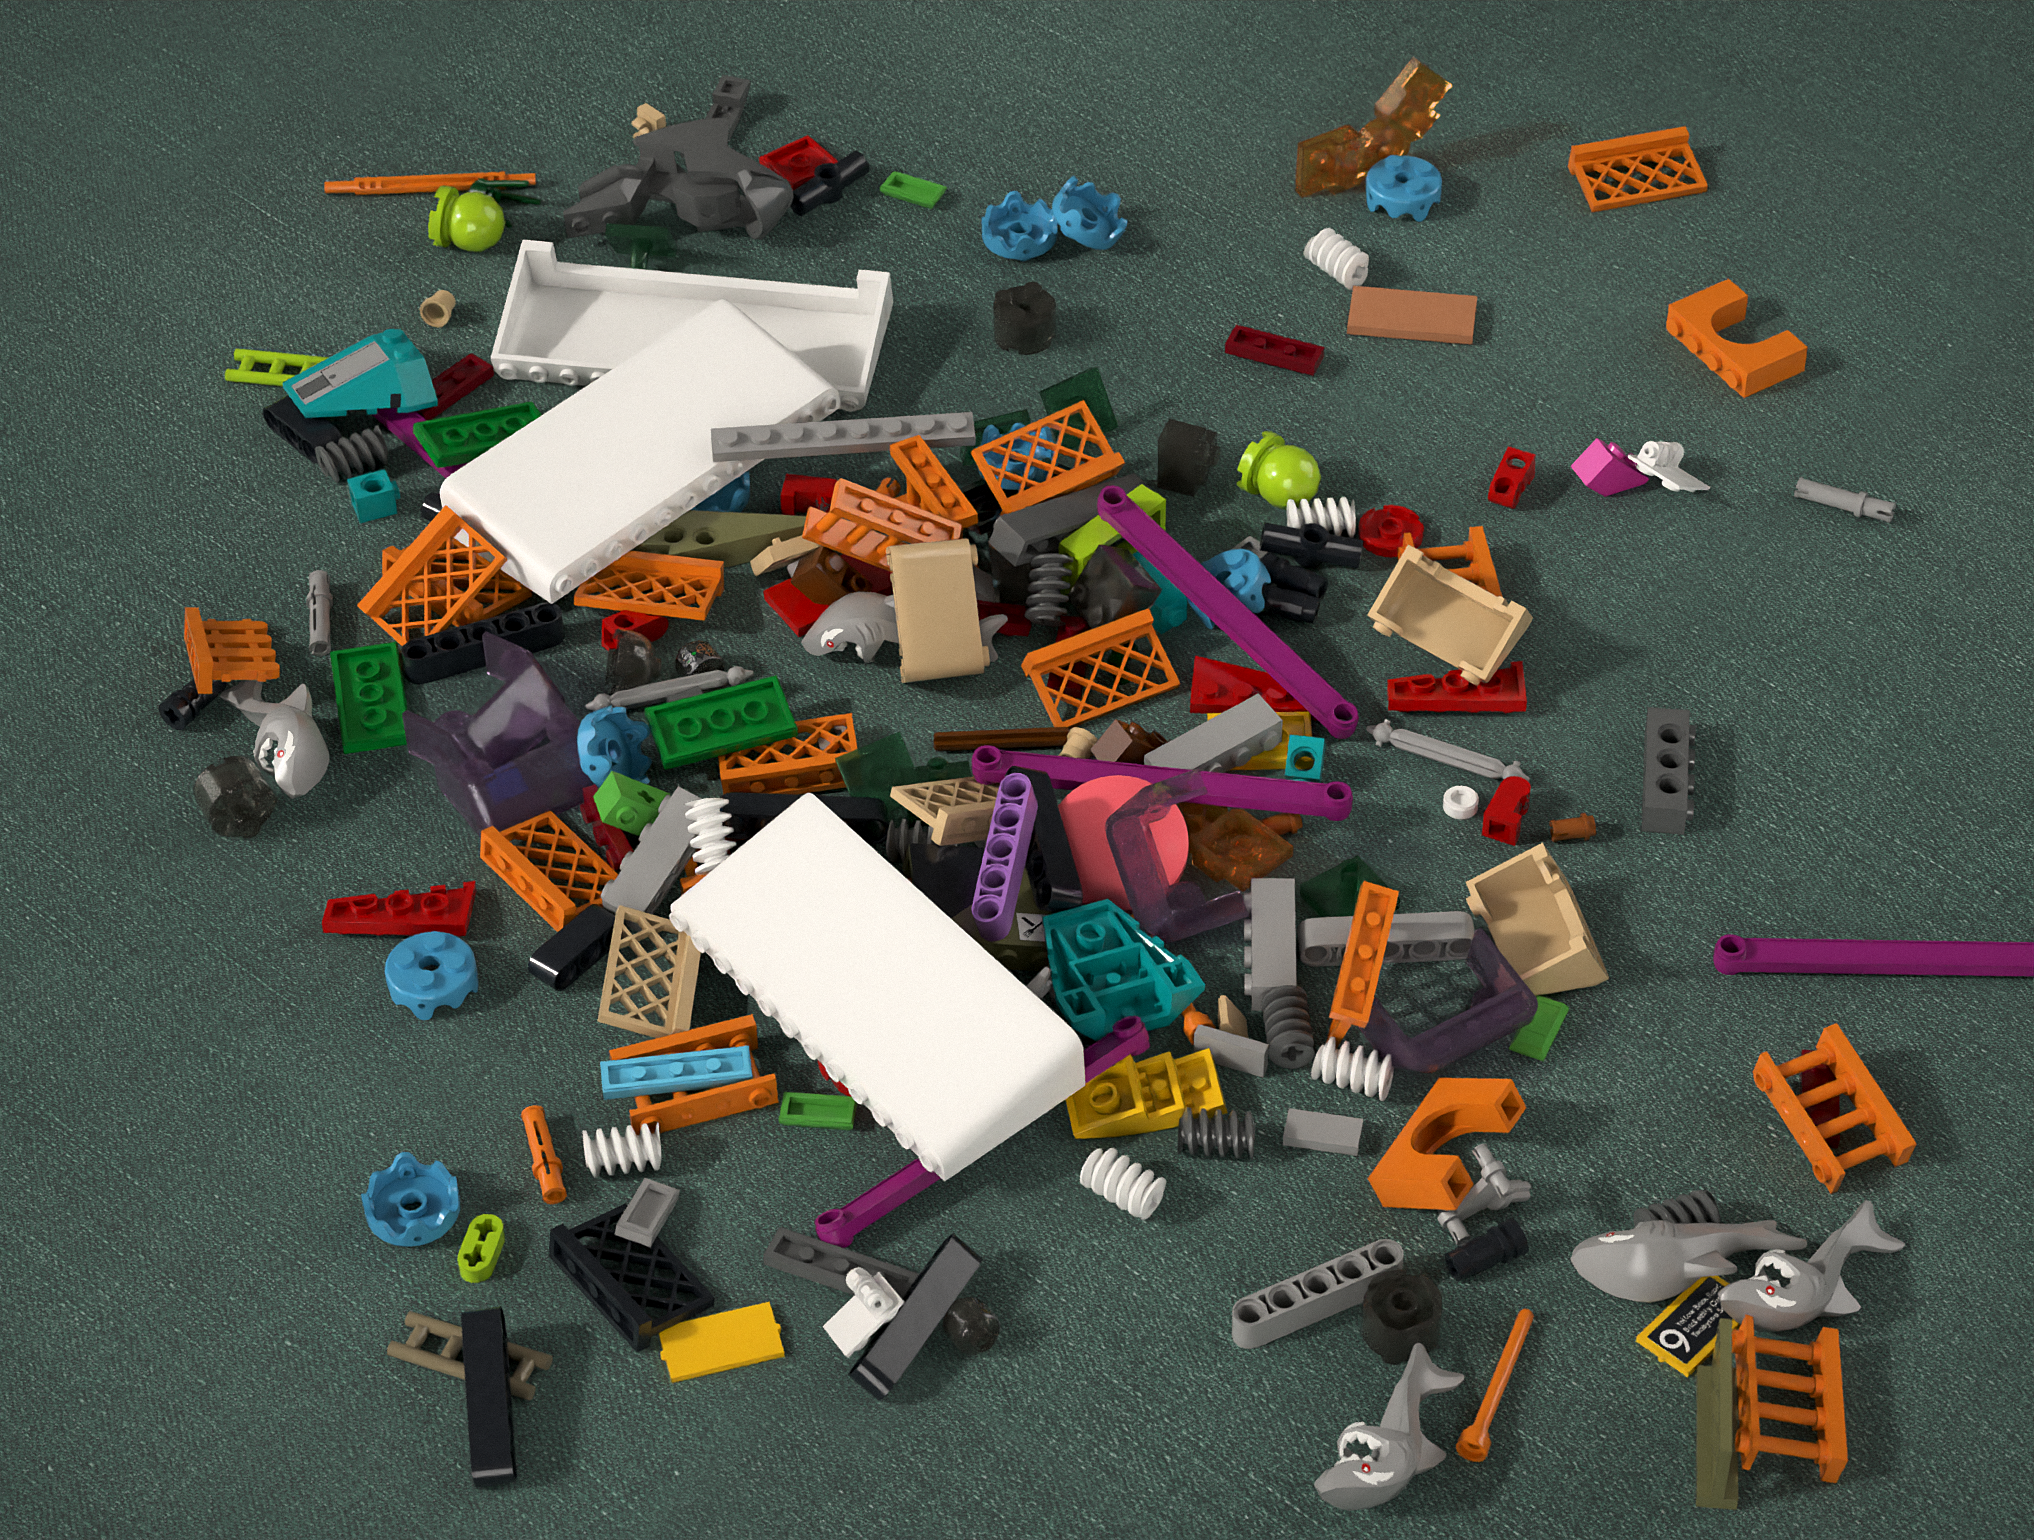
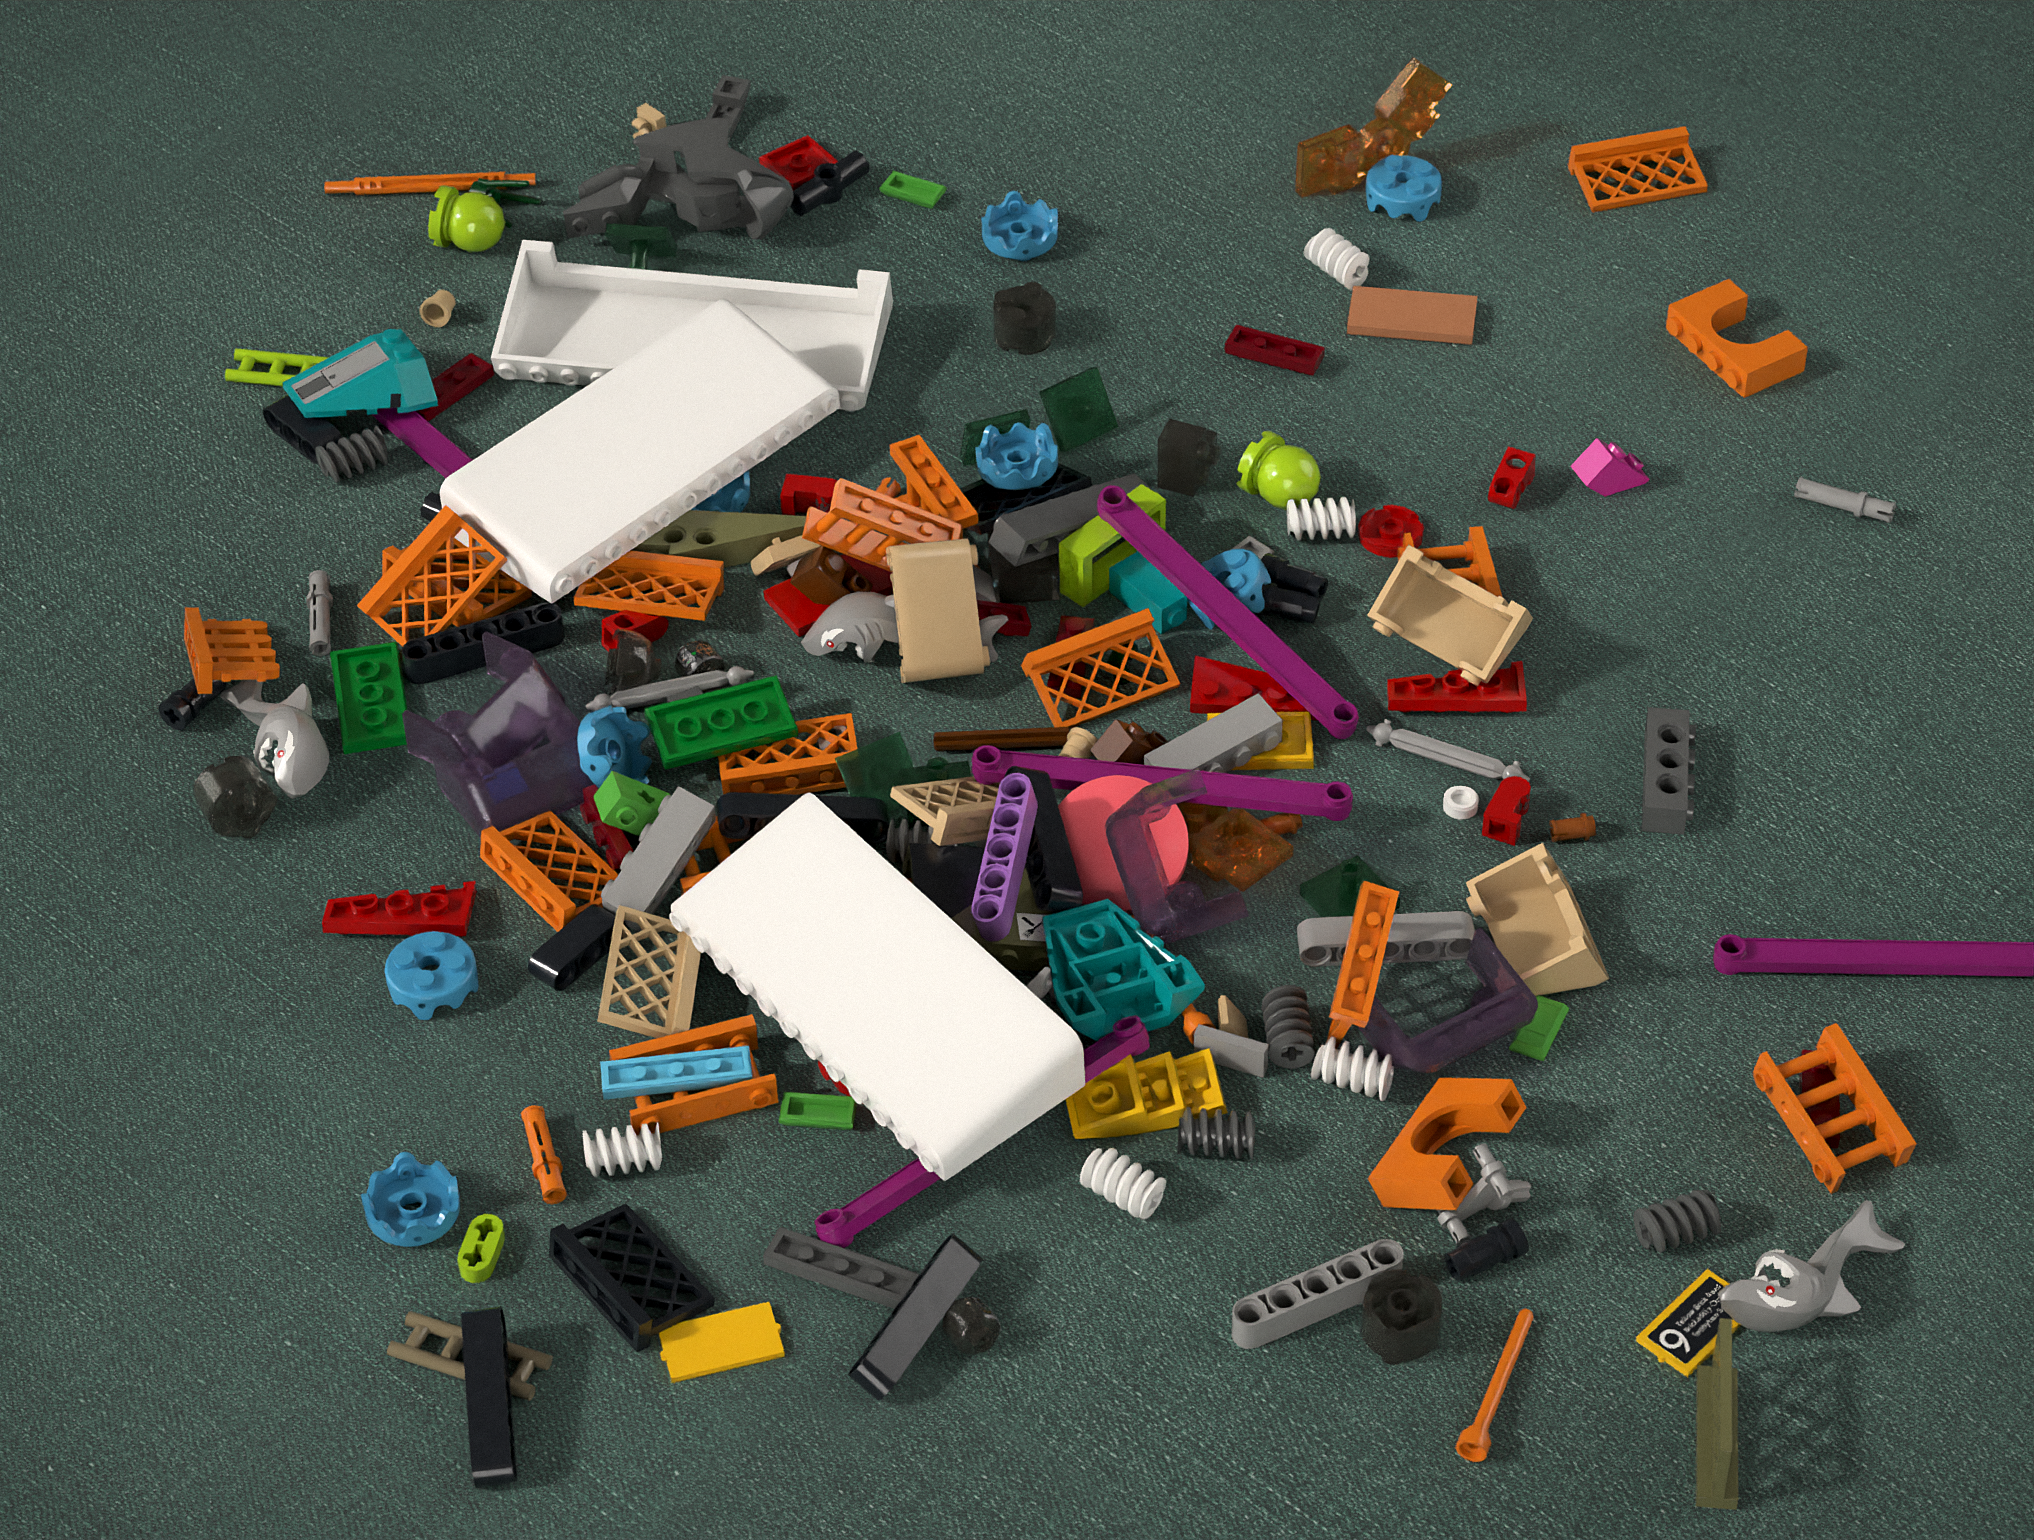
teal brick [347,469,401,524] -> none
green tile [413,401,542,468] -> none
light grey tile [615,1178,680,1247] -> none
white piece [684,798,736,875] -> none
light grey plate [711,412,975,462] -> none
white hinge [823,1267,905,1358] -> none
orange fence [971,400,1125,516] -> none
dark grey piece [1024,553,1074,627] -> none
dark azure plate [1052,176,1127,250] -> none
clear smoke brick [1067,544,1162,629] -> none
light grey brick [1244,878,1297,1011] -> none
black piece [1259,522,1363,568] -> none
light grey tile [1283,1108,1363,1156] -> none
teal brick [1285,735,1326,783] -> none
light grey piece [1314,1343,1465,1511] -> none
light grey piece [1570,1220,1807,1303] -> none
white hinge [1627,441,1710,492] -> none
orange fence [1732,1315,1848,1483] -> none

